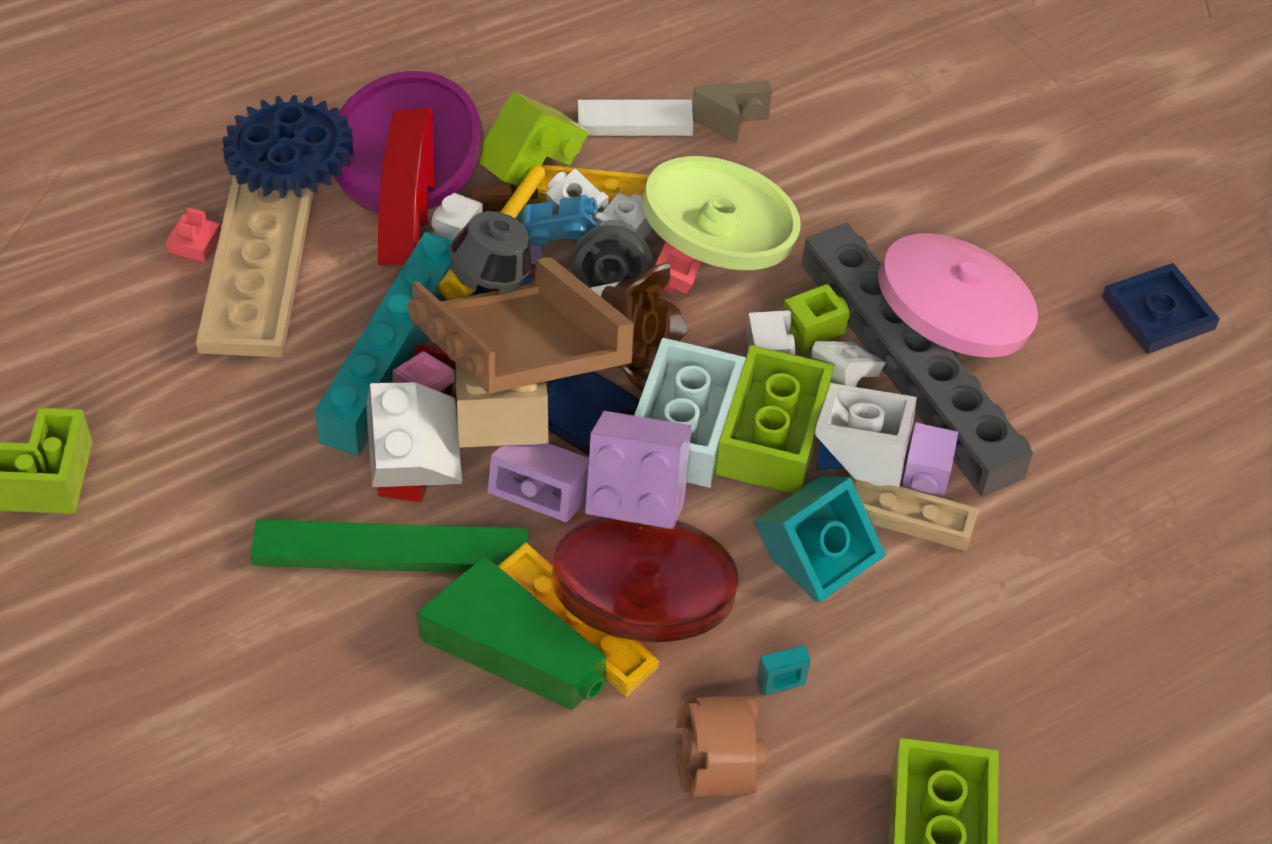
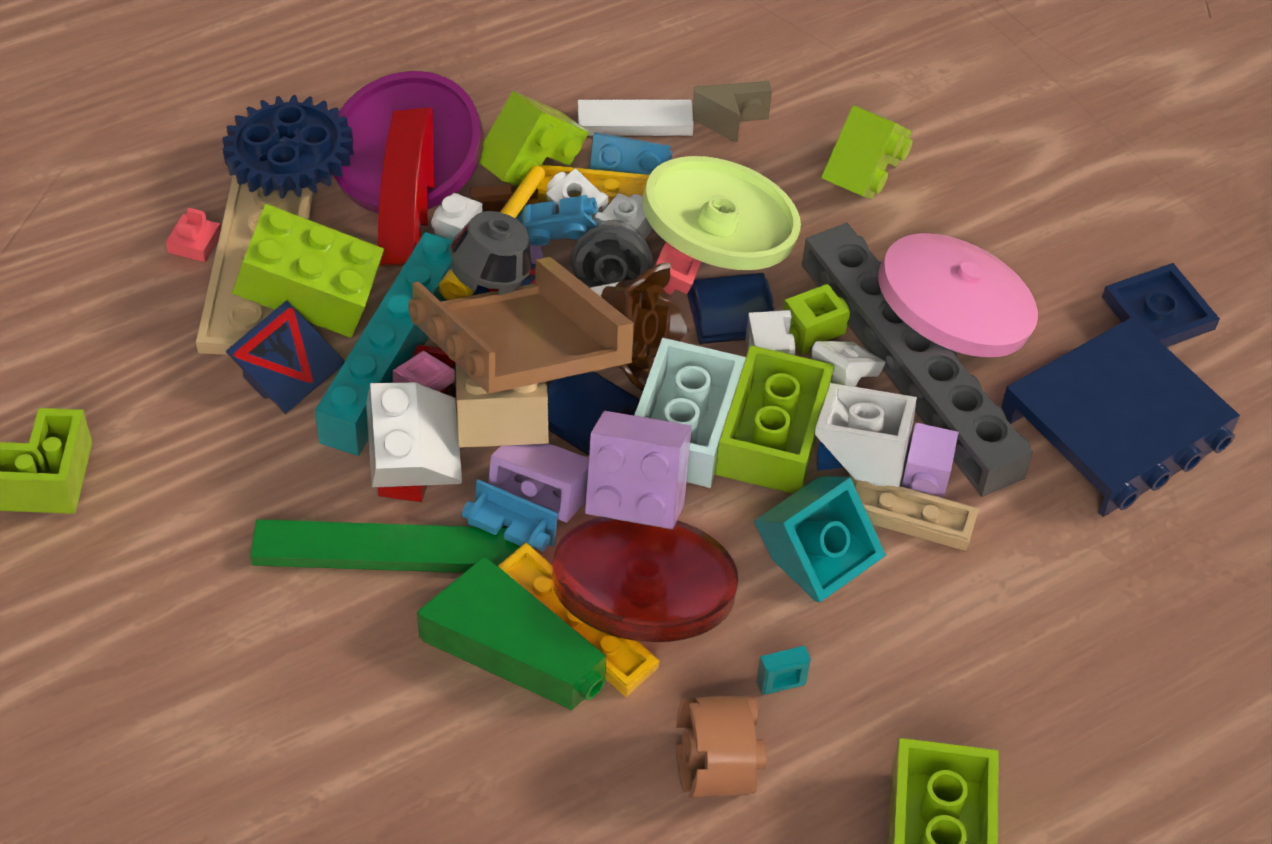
none -> dark blue piece [225,300,345,415]
none -> lime brick [231,203,384,338]
none -> dark azure hinge [462,479,558,552]
none -> dark azure hinge [590,132,673,175]
none -> dark blue piece [687,273,774,345]
none -> lime brick [821,105,913,199]
none -> dark blue panel [1001,317,1240,517]

